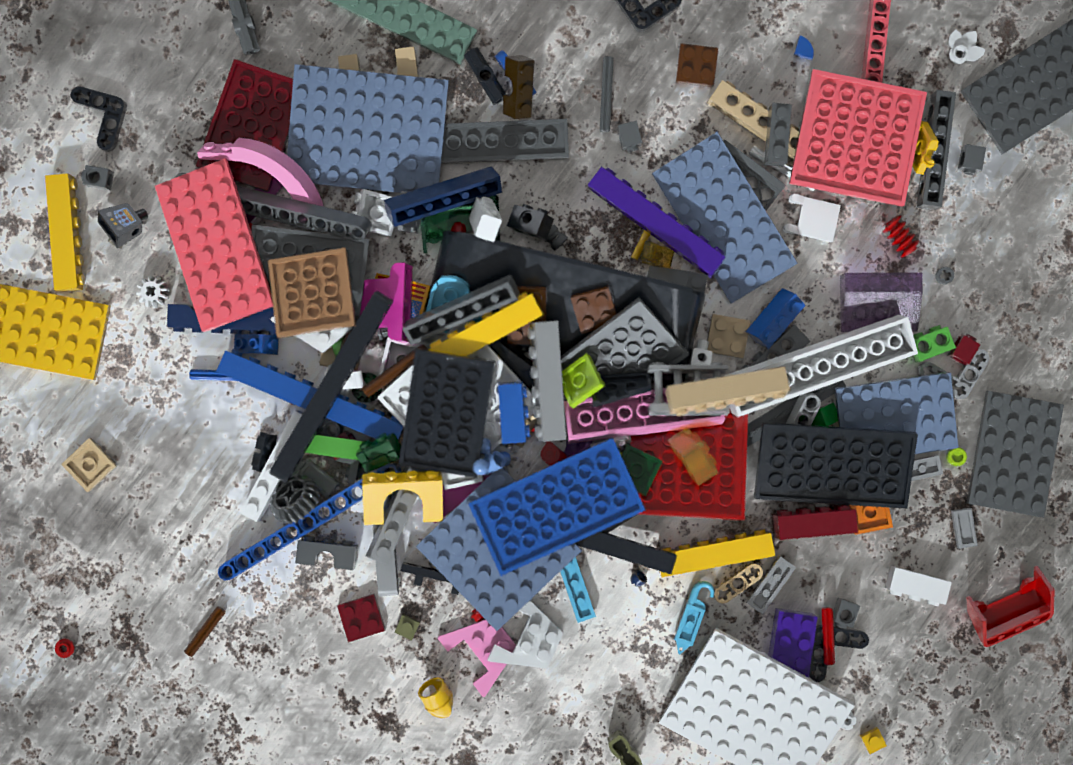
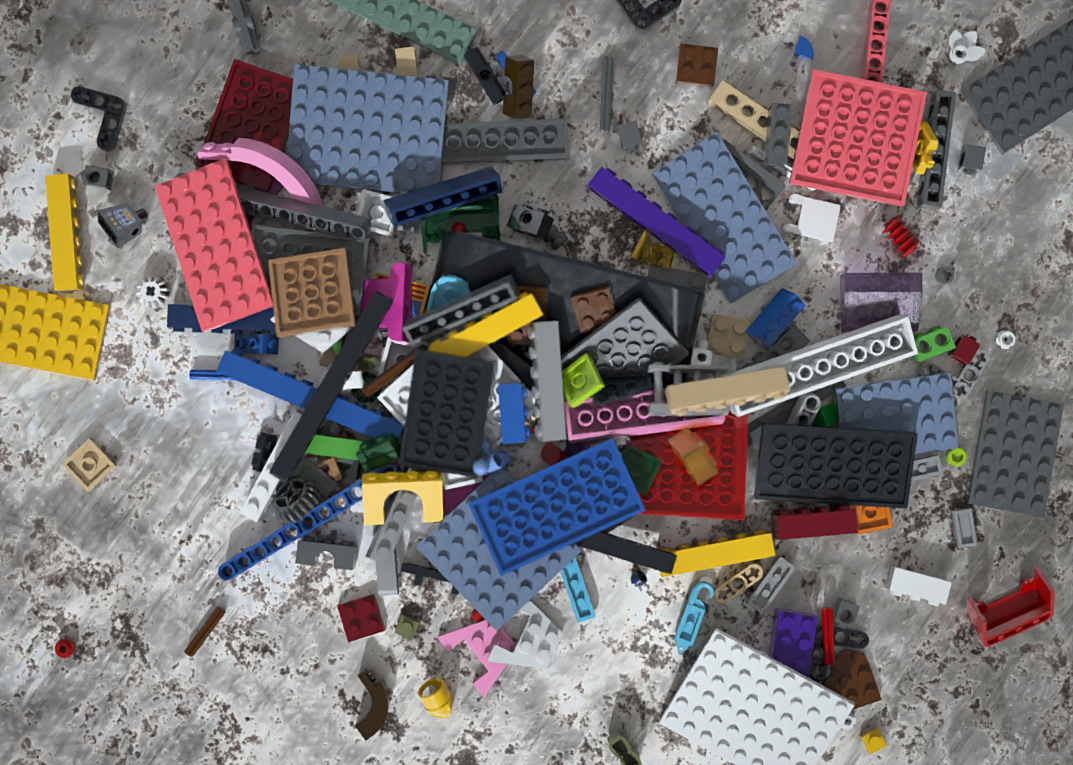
white brick [469,197,502,242] -> none
none -> medium nougat bracket [316,456,345,481]
none -> dark brown arch [354,668,390,741]
none -> olive tile [358,353,381,372]
none -> reddish brown plate [821,649,881,710]
none -> white plate [996,330,1015,349]

